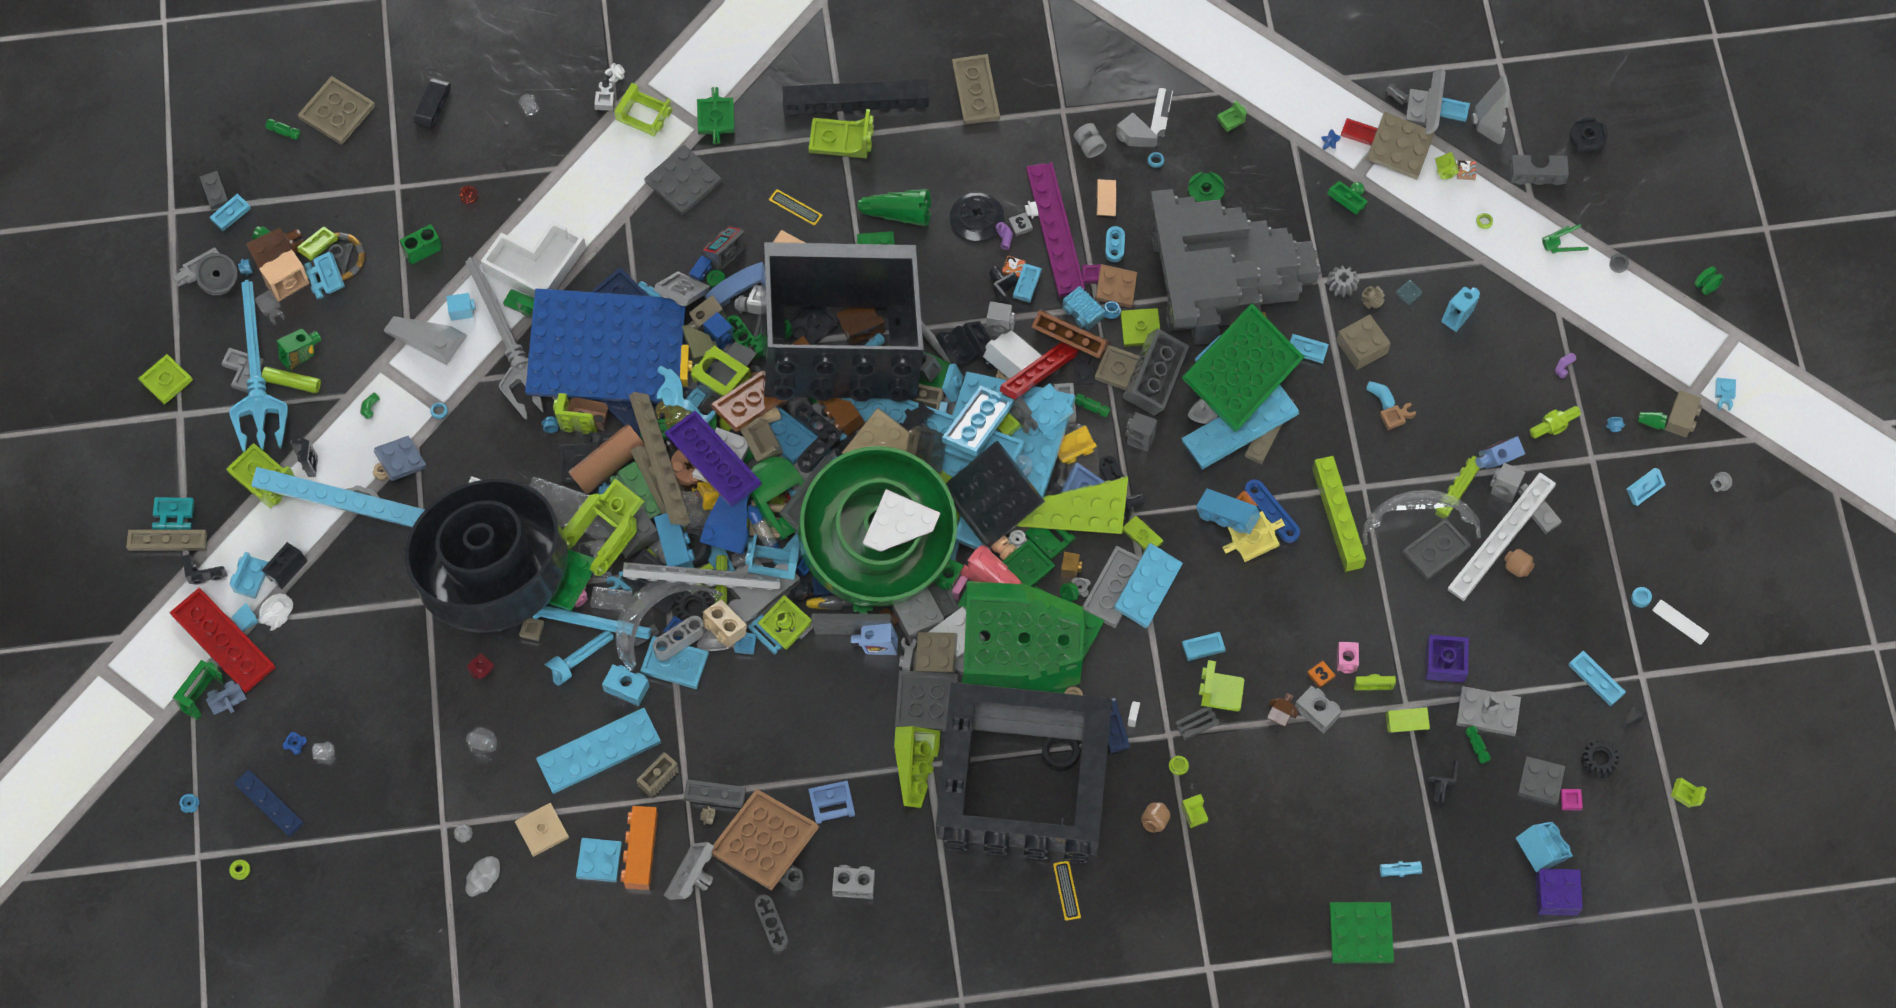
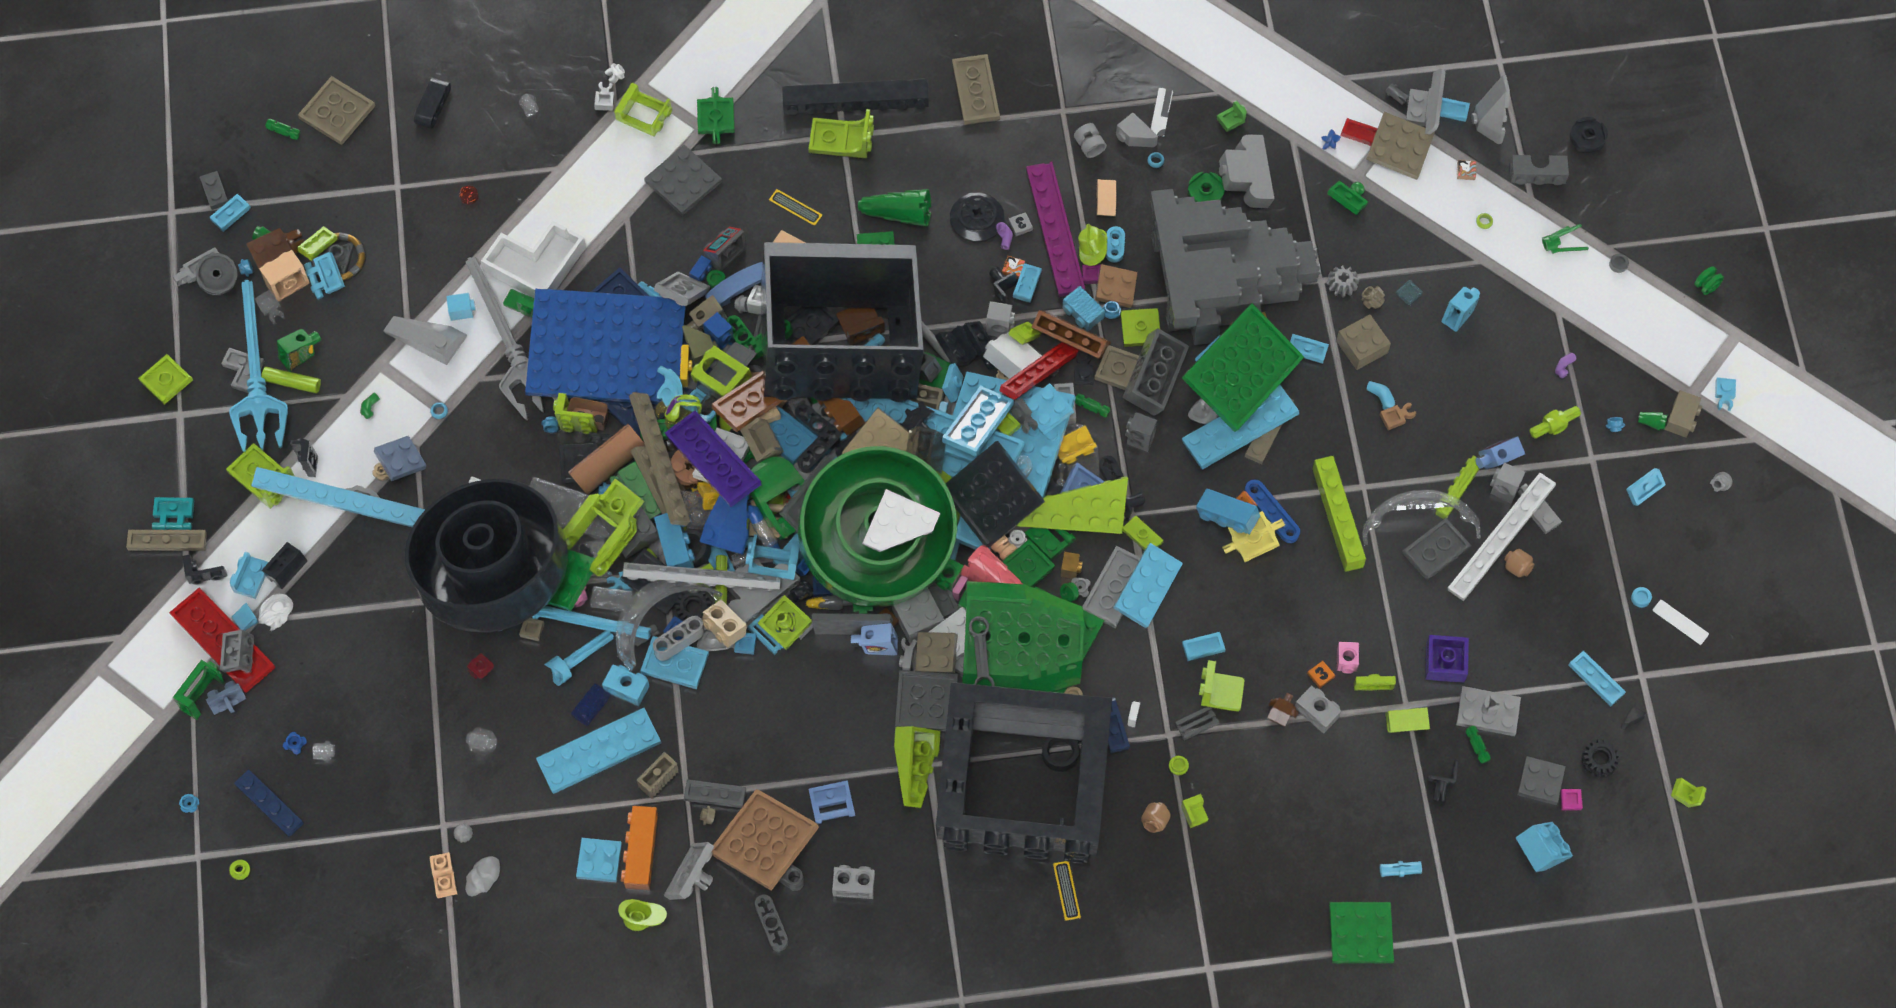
green piece [400,224,442,265] -> none
tan plate [515,803,569,857] -> none
white plate [1025,201,1038,219] -> none
lime bracket [1435,152,1459,180] -> none
dark purple brick [1536,869,1582,916] -> none
none -> dark grey bracket [220,630,254,673]
none -> light nougat slope [430,852,457,898]
none -> clear blue plate [571,683,611,726]
none -> lime piece [618,899,667,931]
none -> lime piece [665,395,702,422]
none -> dark grey piece [969,616,994,686]
none -> lime plate [1008,322,1042,345]
none -> lime piece [1078,224,1107,266]
none -> light grey brick [1219,135,1274,208]

